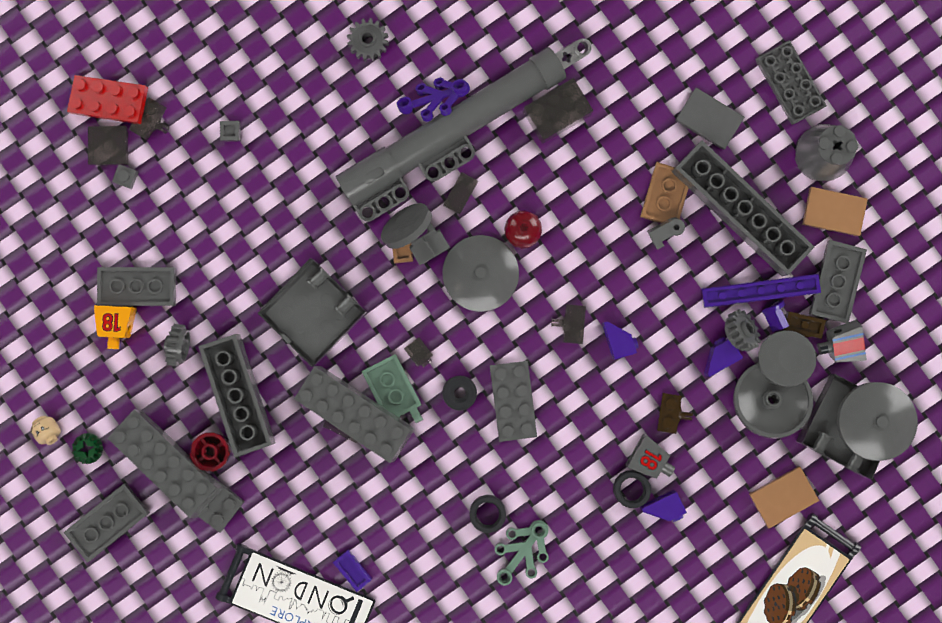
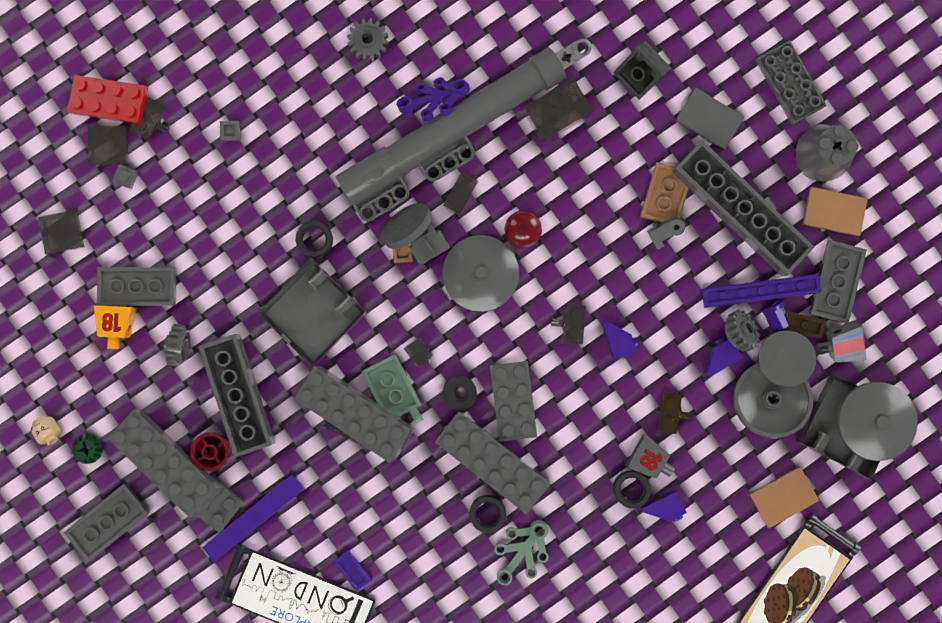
none -> clear smoke tile [38,210,85,255]
none -> dark purple tile [202,474,305,562]
none -> black tyre [295,221,333,258]
none -> dark grey brick [435,411,550,515]
none -> pearl dark grey slope [613,41,672,100]

